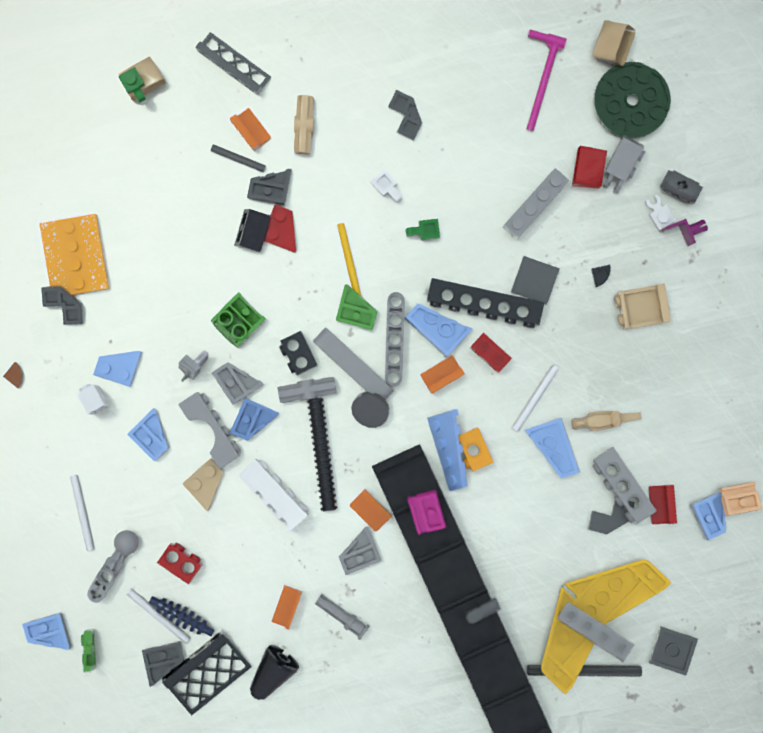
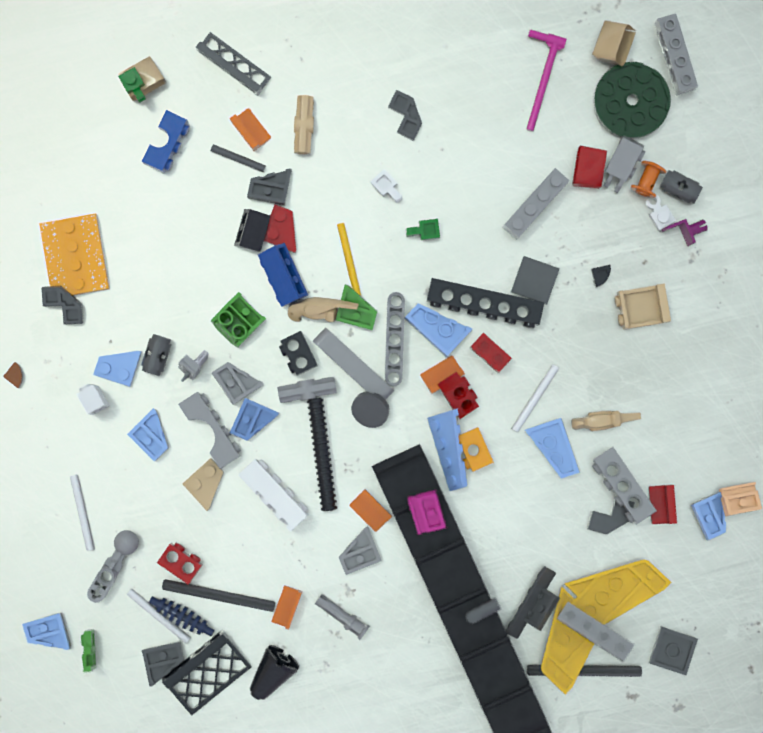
none -> dark grey piece [141,334,172,376]
none -> blue arch [142,110,190,173]
none -> dark grey axle [162,579,275,612]
none -> blue brick [258,243,308,307]
none -> tan animal [288,297,359,322]
none -> red brick [437,372,479,419]
none -> dark grey bracket [506,566,560,639]
none -> orange hose [631,161,666,198]
none -> light grey brick [655,13,698,96]

